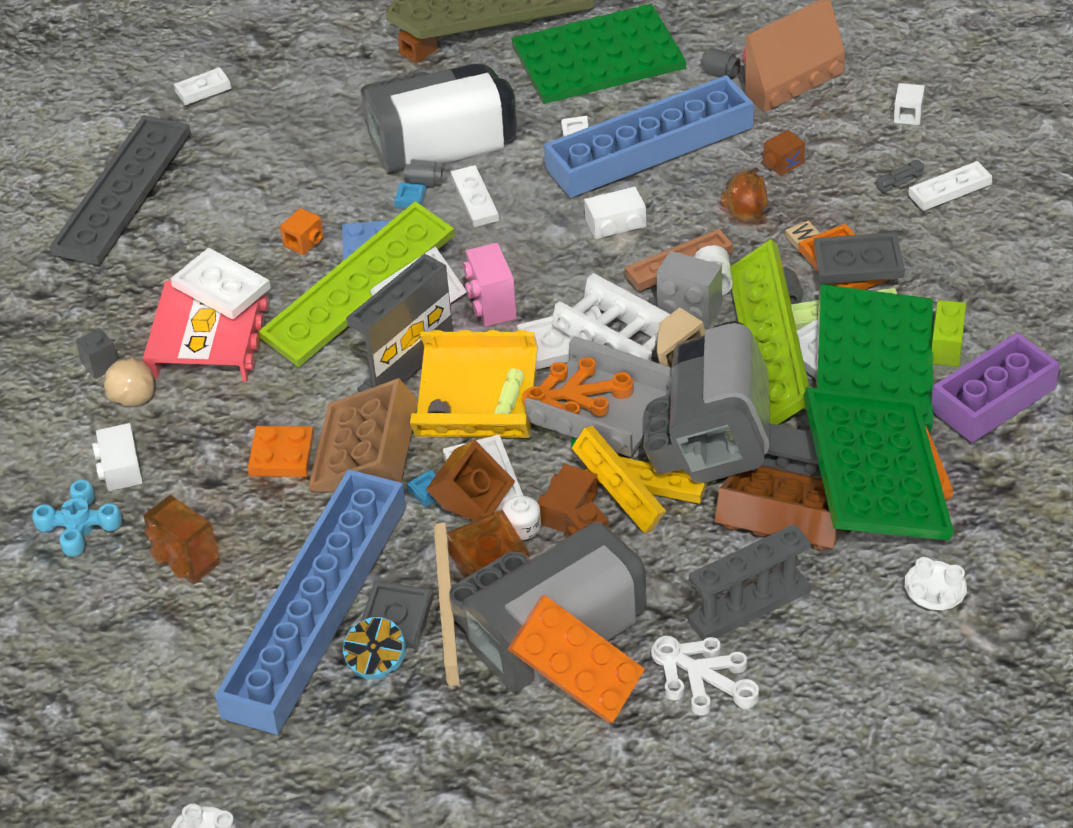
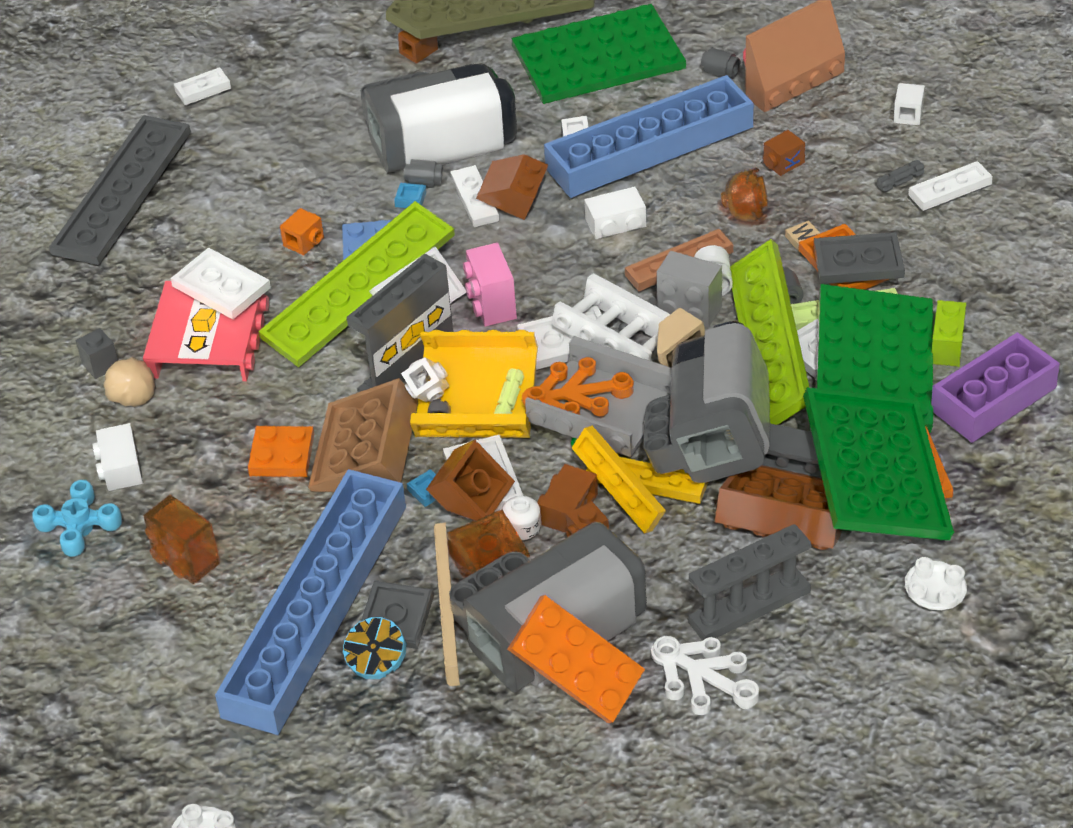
none -> white brick [401,357,449,402]
none -> dark orange slope [476,154,548,220]

